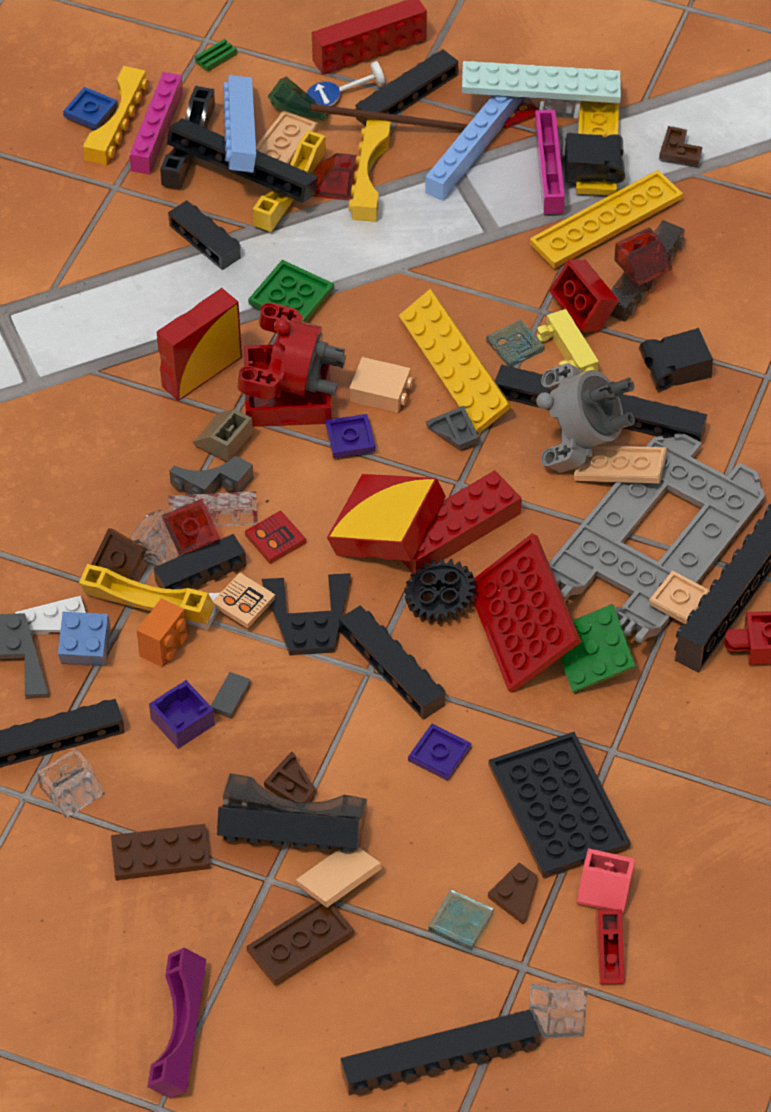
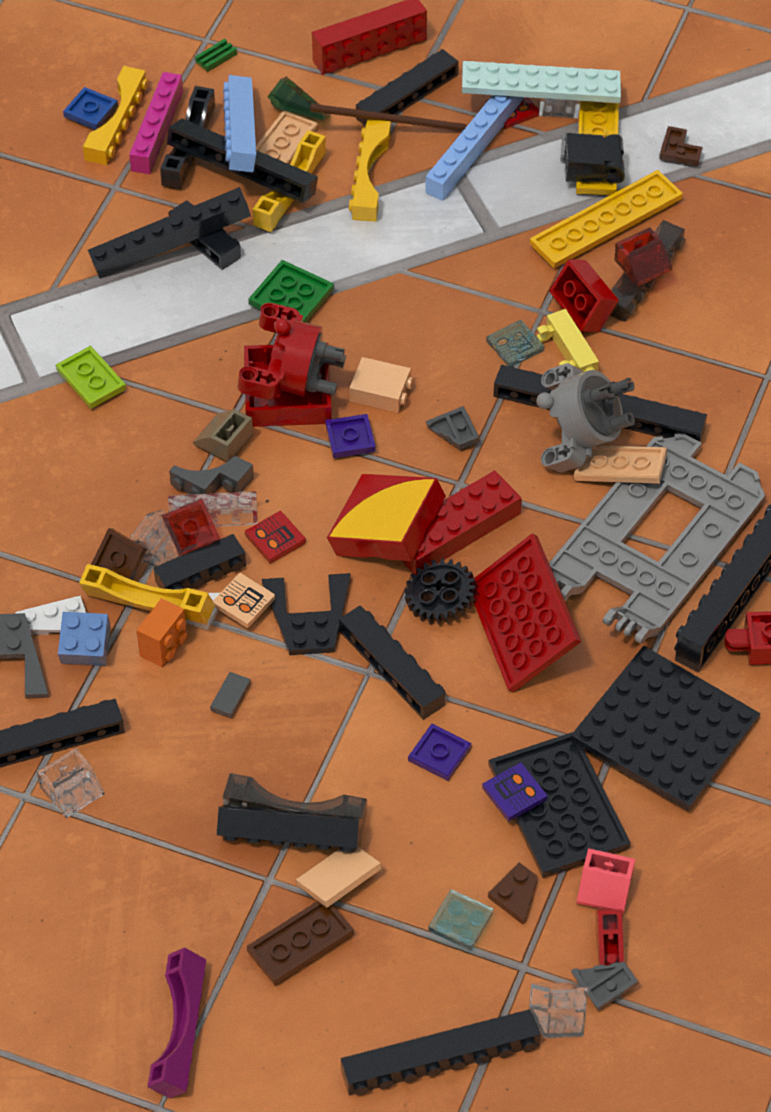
reddish brown plate [111,824,210,881] -> none
dark purple container [149,680,215,749] -> none
tile [156,288,242,401] -> none
reddish brown wing [264,751,315,810] -> none
piece [306,61,386,106] -> none
clear red slope [312,153,357,201] -> none
yellow plate [399,289,512,434] -> none
dark pink brick [535,110,565,214] -> none
green plate [560,604,637,693] -> none
black piece [639,328,713,391] -> none
light nougat tile [648,570,710,624] -> none
none -> lime plate [55,345,126,409]
none -> black brick [88,187,251,279]
none -> dark purple tile [482,763,548,822]
none -> black plate [570,645,761,811]
none -> dark grey wing [571,962,639,1011]

